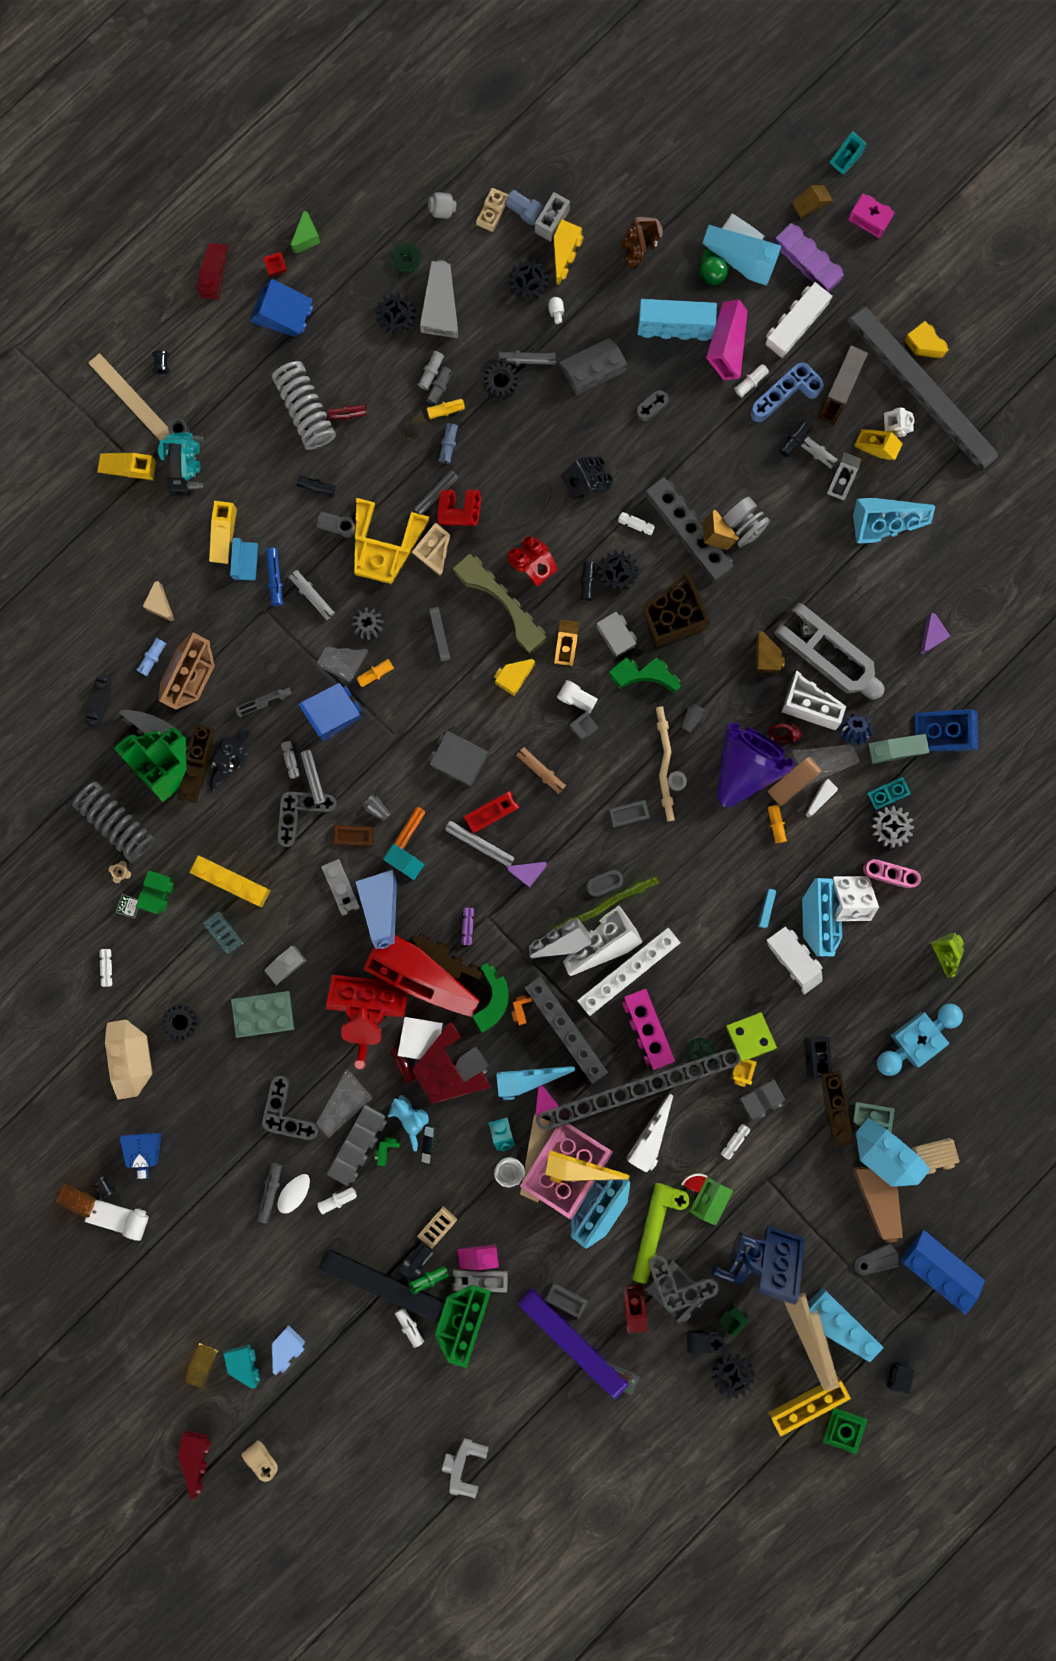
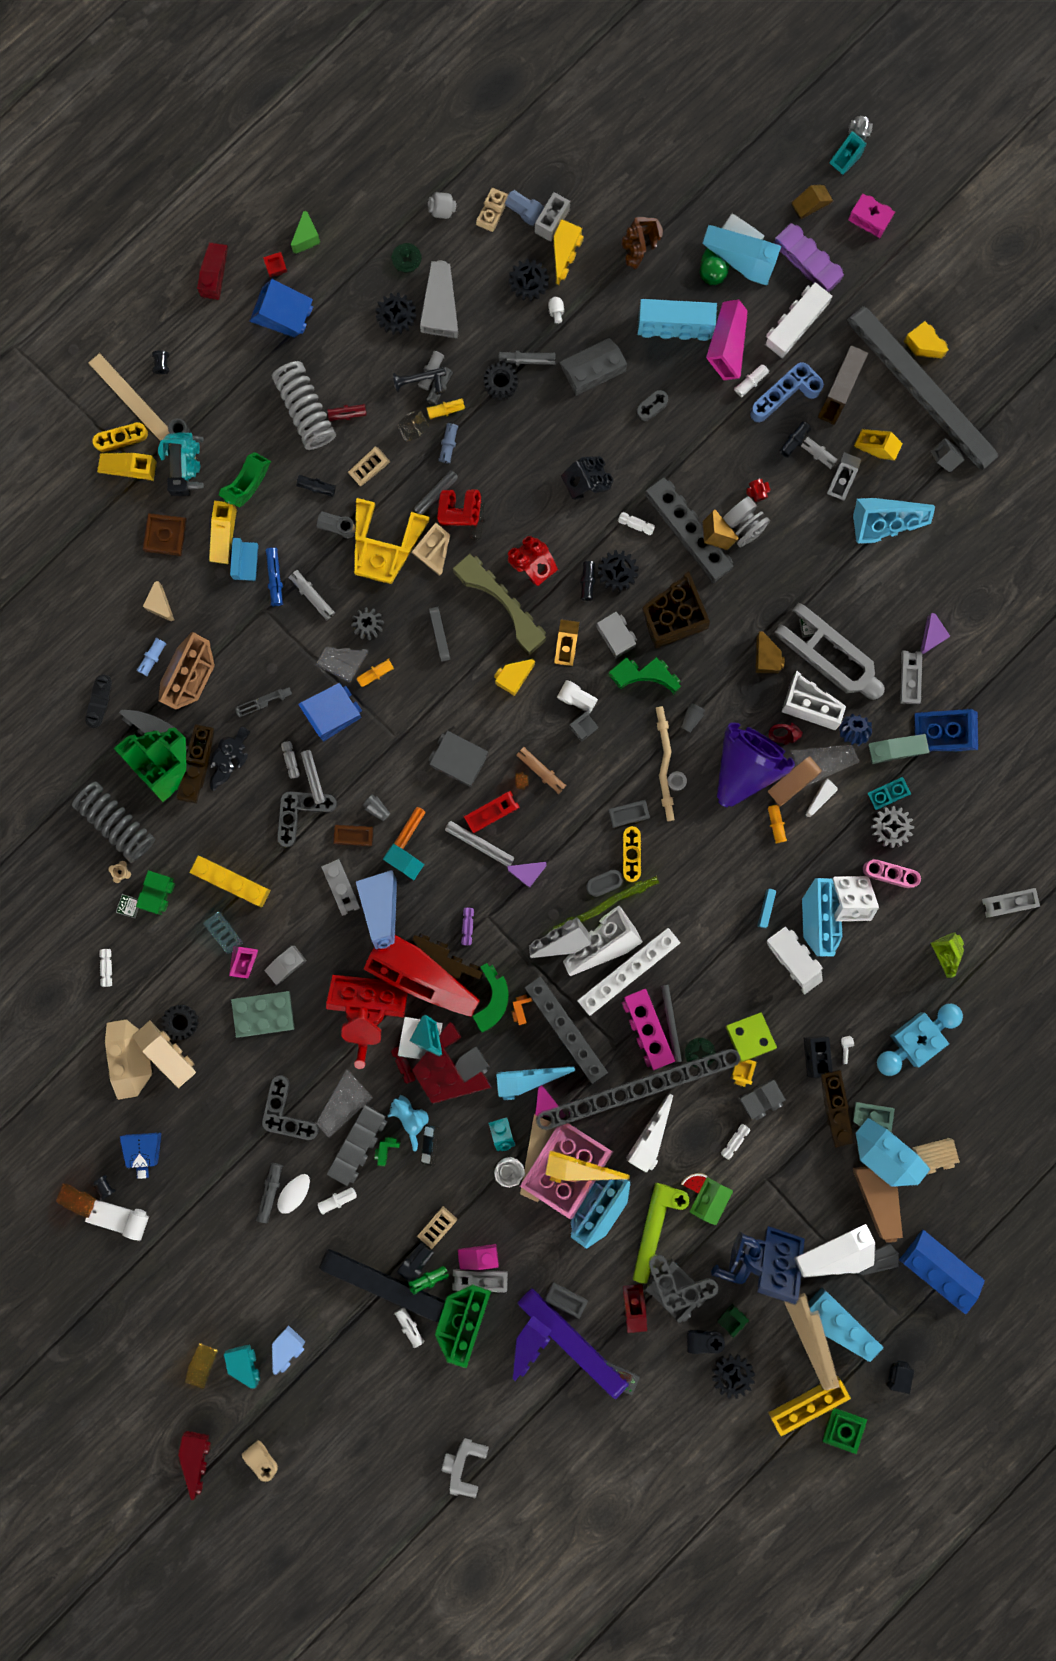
white brick [884,408,914,437] -> none
none -> yellow beam [93,423,148,452]
none -> tan wedge [132,1021,196,1088]
none -> reddish brown tile [143,513,187,556]
none -> green arch [219,452,271,508]
none -> dark pink slope [229,946,258,978]
none -> tan slope [348,447,390,487]
none -> black piece [393,367,447,395]
none -> teal slope [409,1015,442,1056]
none -> dark purple slope [513,1316,552,1381]
none -> clear orange plate [515,771,529,790]
none -> yellow beam [623,826,641,882]
none -> dark grey bar [661,985,682,1062]
none -> red gear [746,479,771,502]
none -> white wedge [794,1224,875,1277]
none -> white hand [841,1036,854,1064]
none -> light grey gear [849,116,873,140]
none -> light grey plate [900,651,922,704]
none -> dark grey panel [931,438,965,472]
none -> light grey plate [982,888,1040,918]

